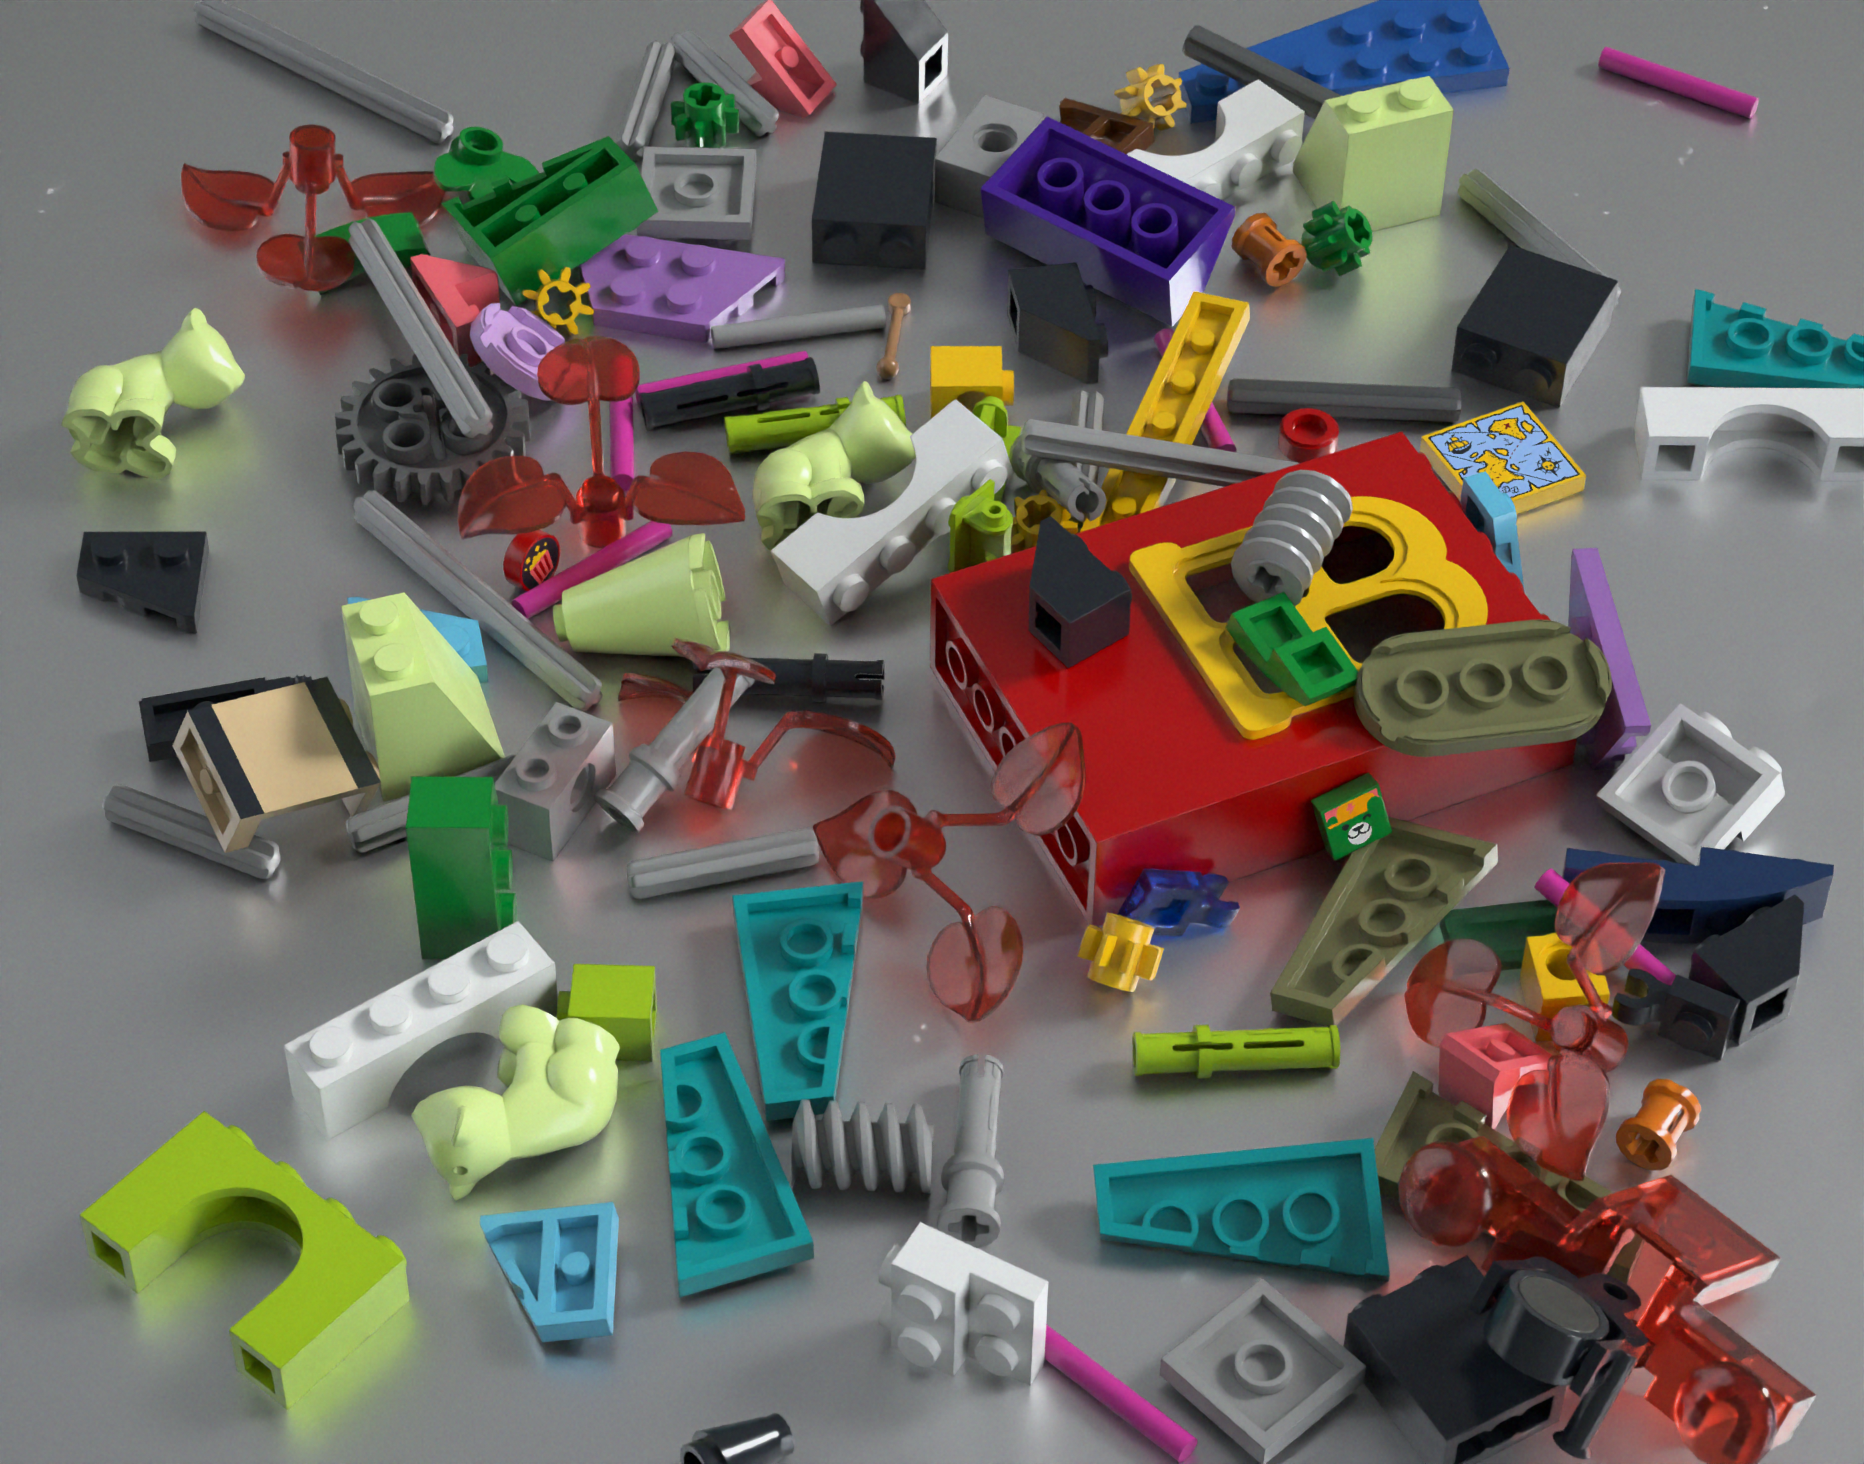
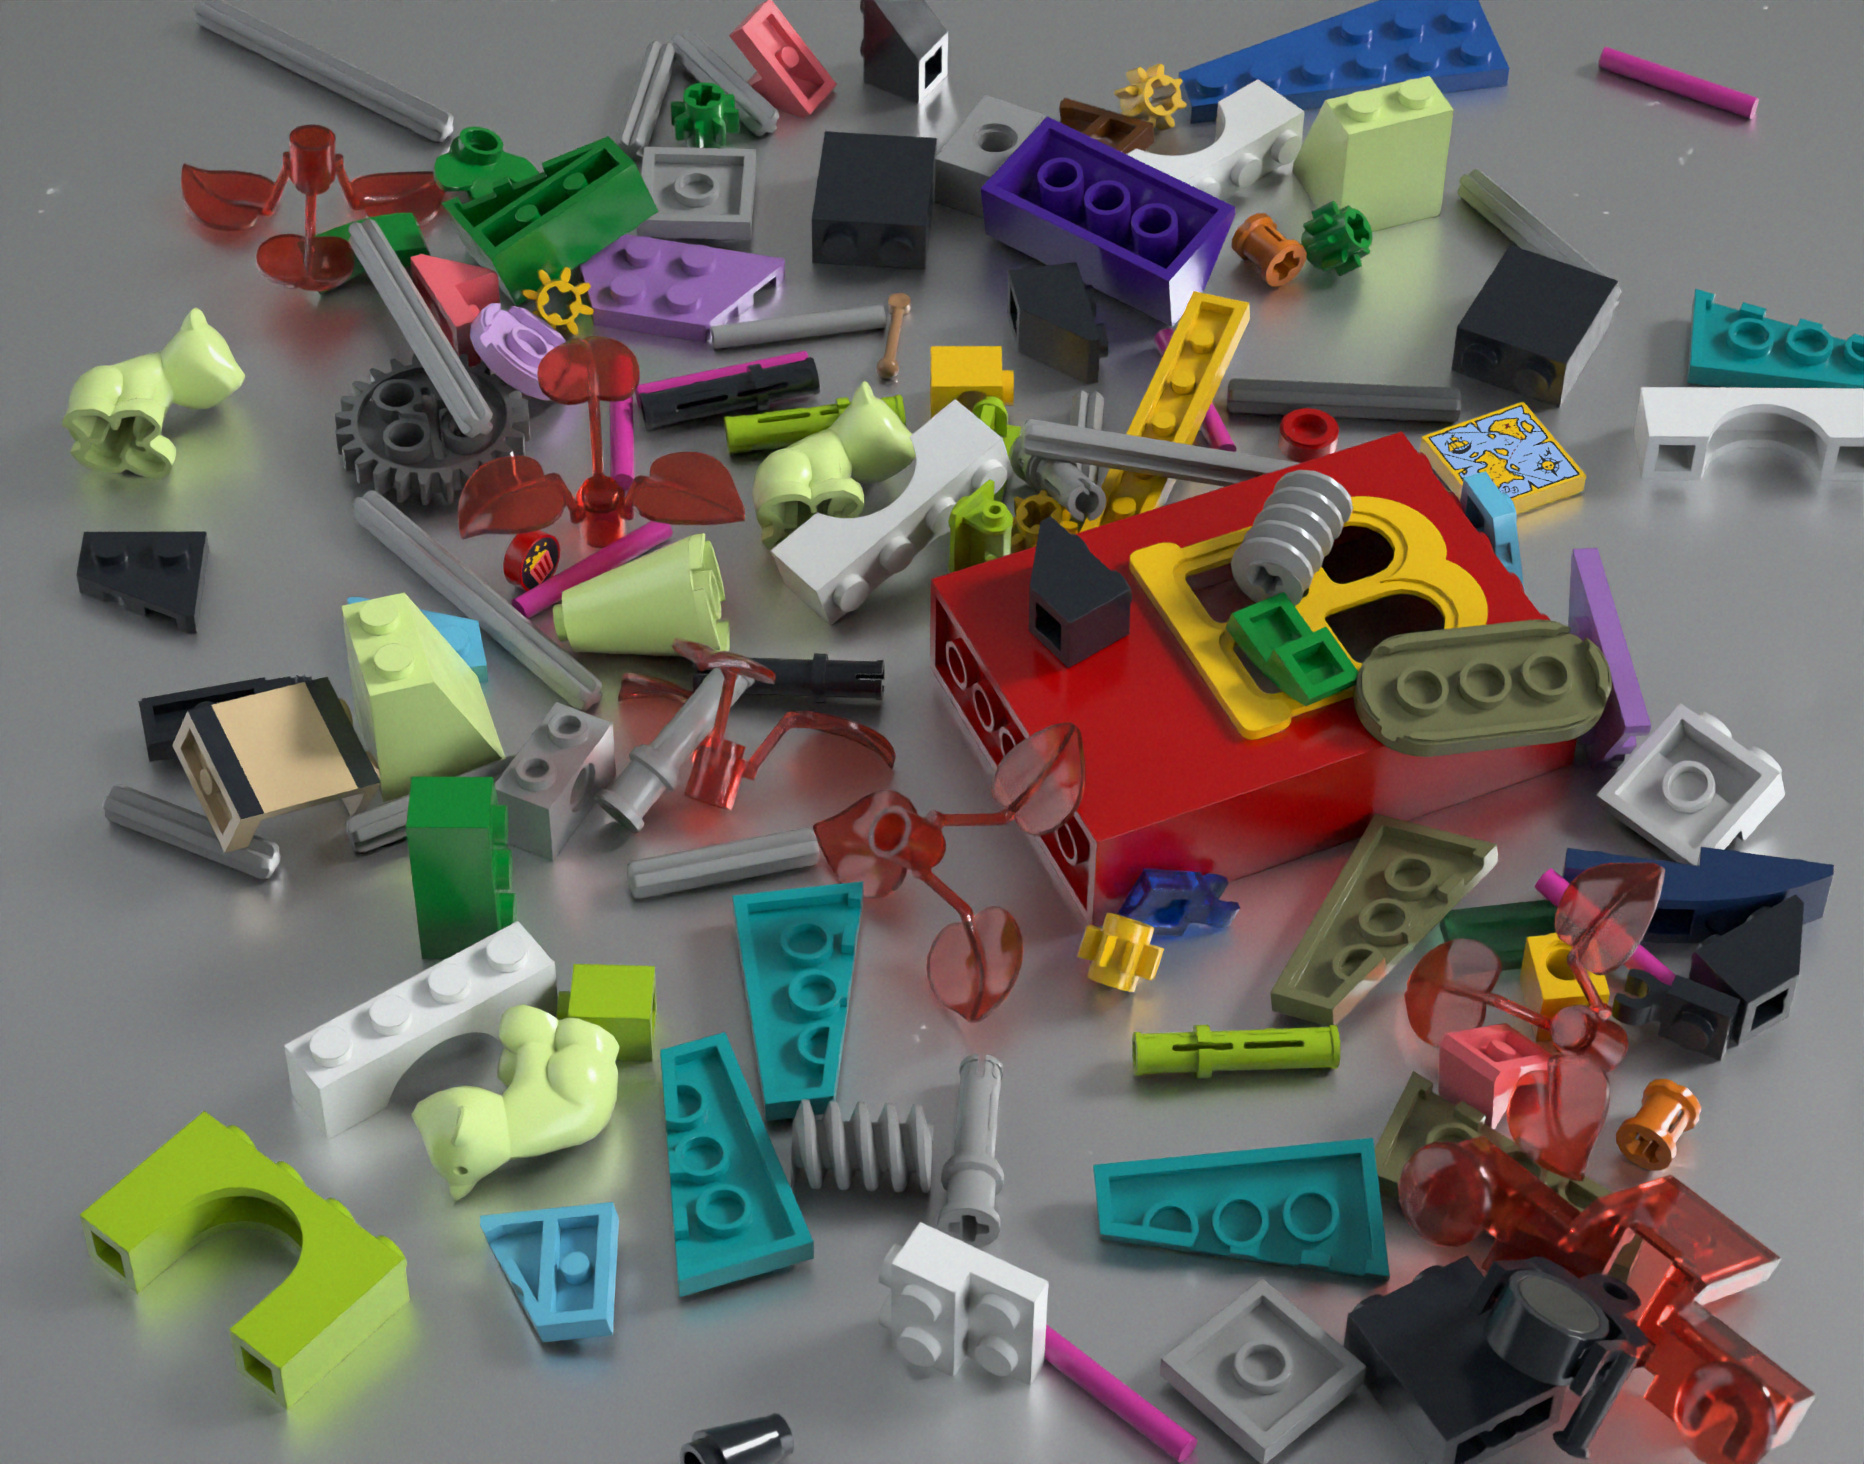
dark grey axle [1182,25,1341,119] -> none
green tile [1311,772,1393,861] -> none

